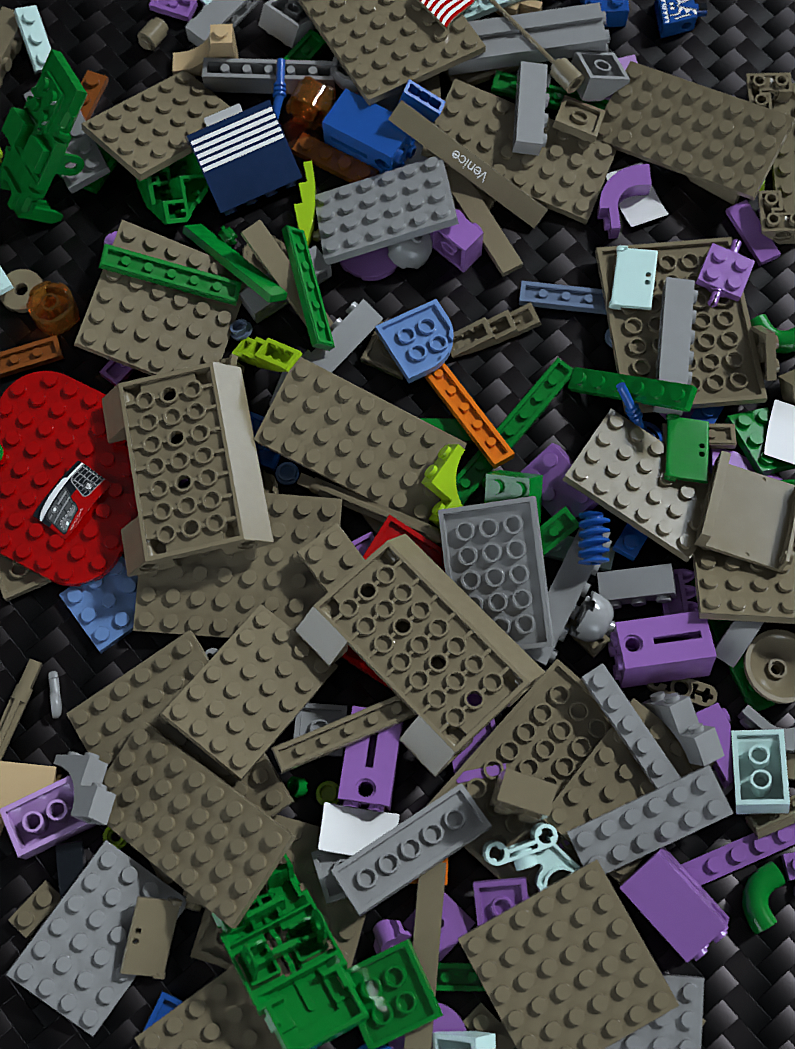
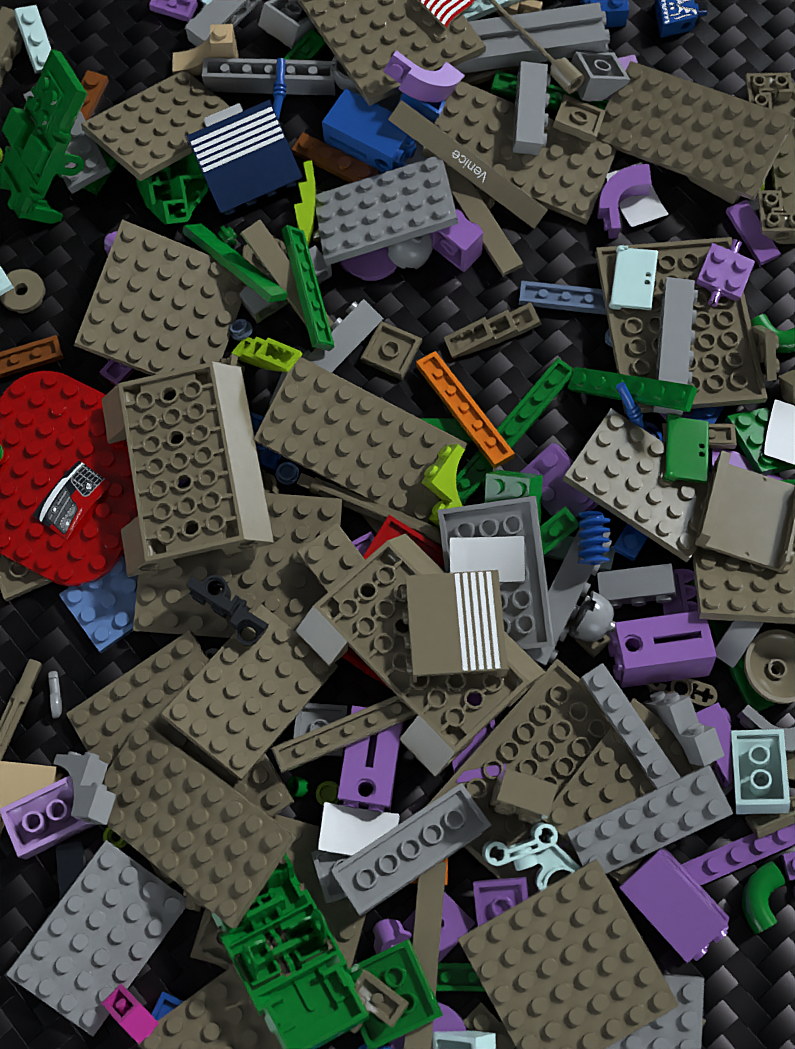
dark tan plate [8,880,61,938] -> none
clear orange brick [27,281,79,336] -> none
green tile [99,244,242,306] -> none
dark tan door [120,896,183,979] -> none
dark tan brick [137,17,168,50] -> none
clear orange brick [286,76,337,130] -> none
medium blue plate [375,299,454,383] -> none
none -> dark pink brick [101,984,159,1044]
none -> black plate [186,575,269,646]
none -> dark tan plate [351,970,409,1033]
none -> medium lavender arch [383,50,464,102]
none -> dark tan panel [401,570,508,682]
none -> white sticker [450,536,525,582]

